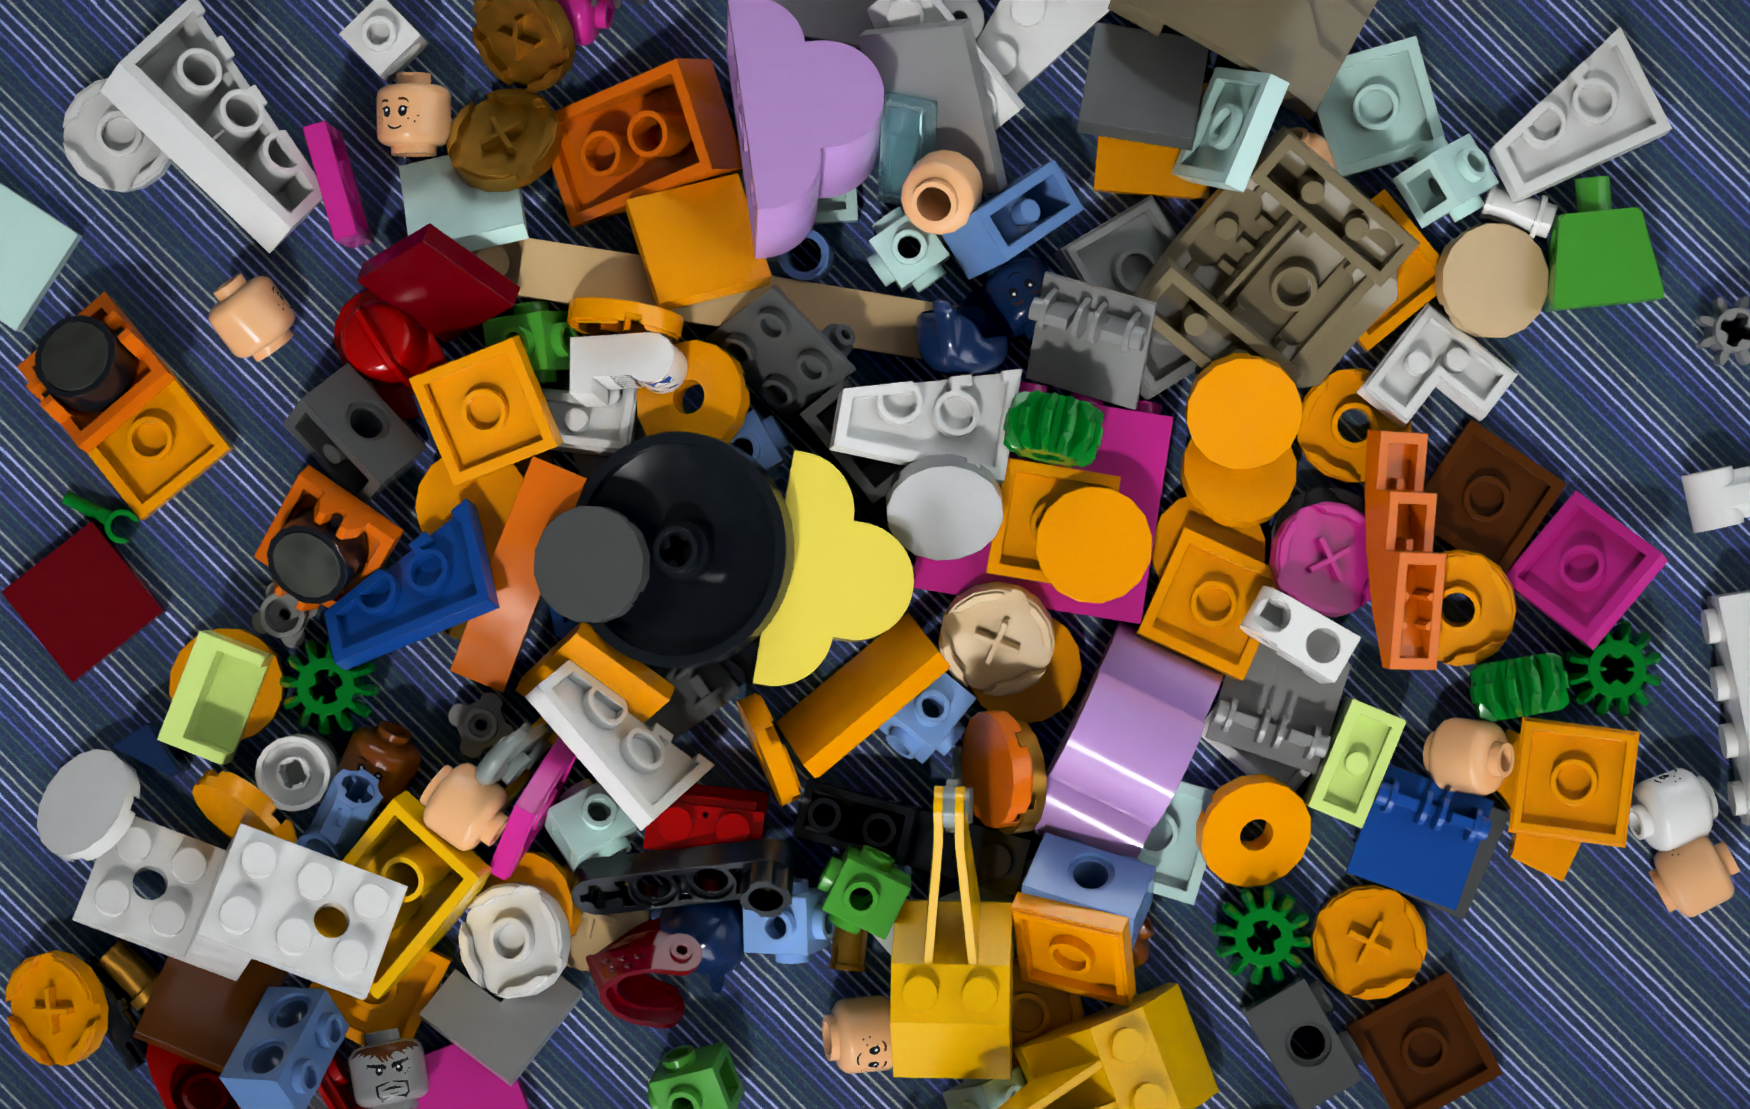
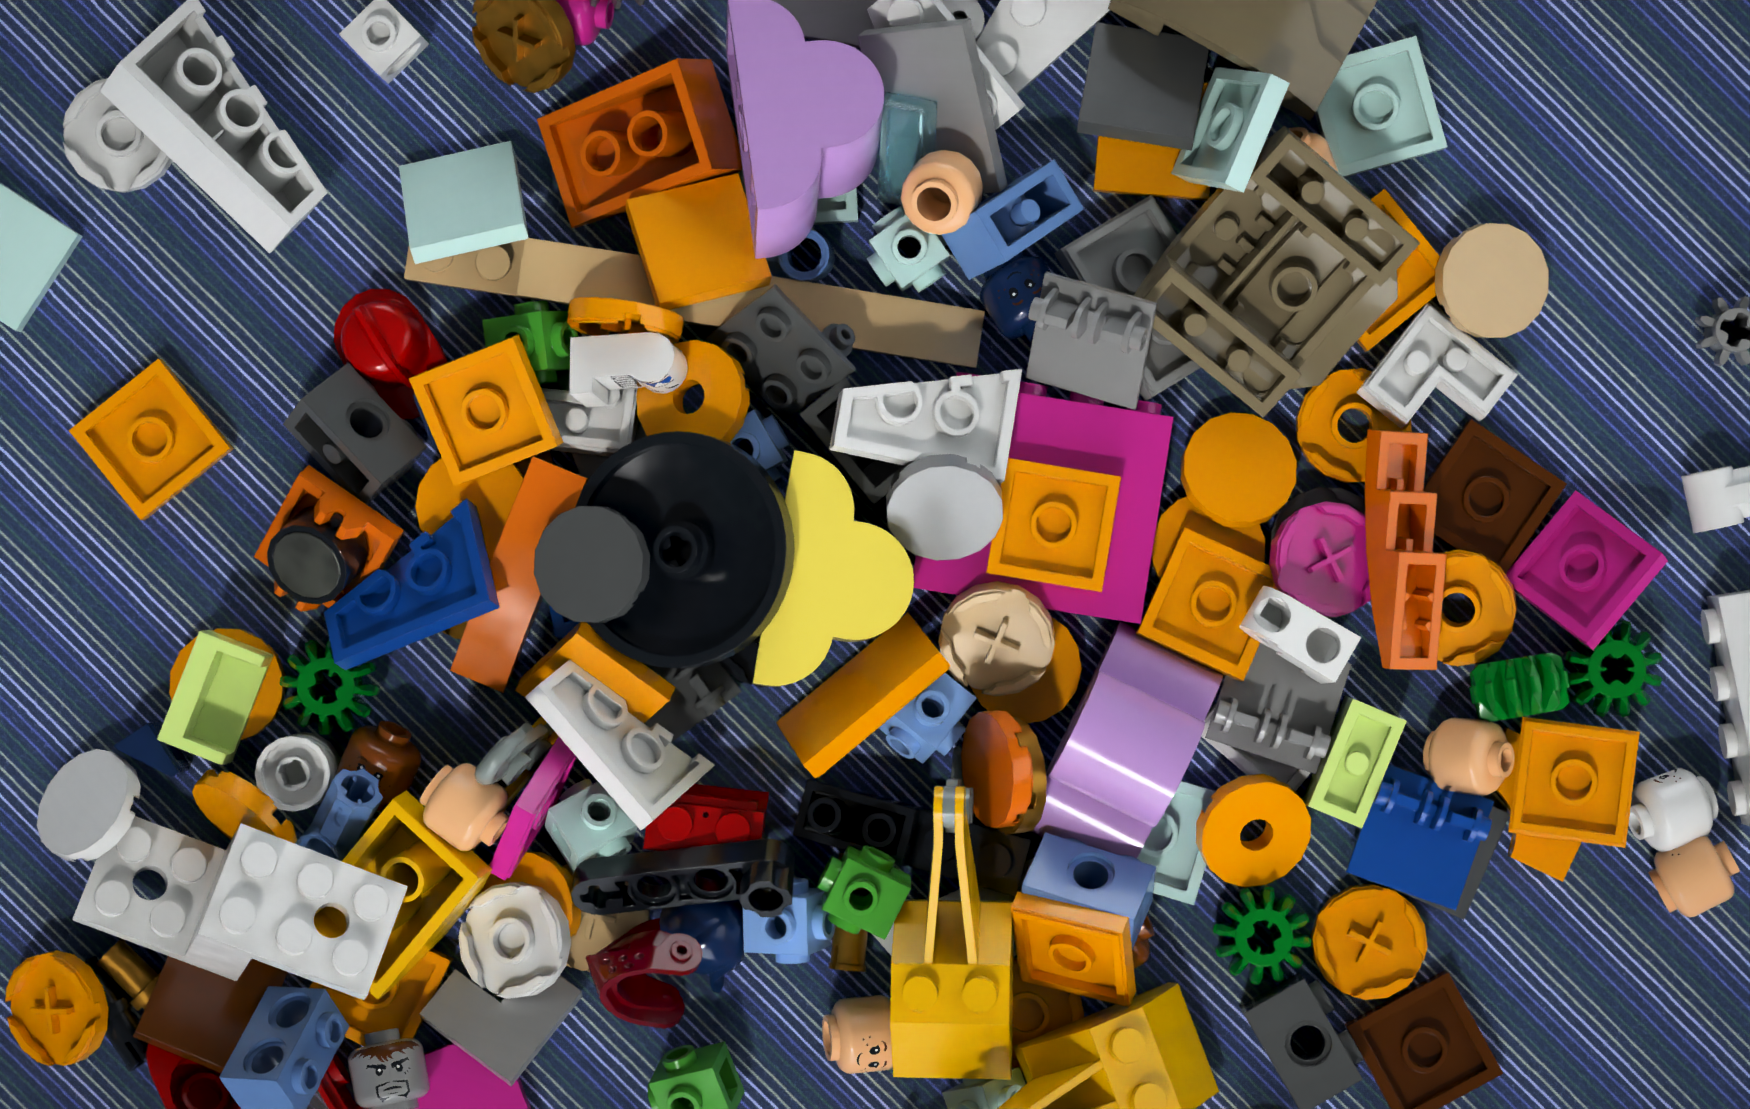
dark red tile [2,521,166,682] -> none
piece [17,292,176,454] -> none
green hand [62,491,140,544] -> none
light nougat head [208,273,295,362] -> none
light grey plate [252,582,319,648] -> none
dark pink tile [302,121,373,249] -> none
dark red tile [356,223,520,343] -> none
light nougat head [376,72,451,157] -> none
pearl gold tile [446,88,563,192] -> none
light grey plate [448,692,514,758] -> none
light orange tile [736,693,802,806] -> none
dark blue hair [916,290,1009,376] -> none
green gear [1003,390,1104,468] -> none
light orange tile [1035,486,1153,603] -> none
light orange tile [1185,353,1303,469] -> none
light aqua brick [1392,133,1499,228] -> none
white pin [1479,185,1557,239] -> none
white wing [1488,27,1672,204] -> none
bright green torso [1544,176,1664,312] -> none

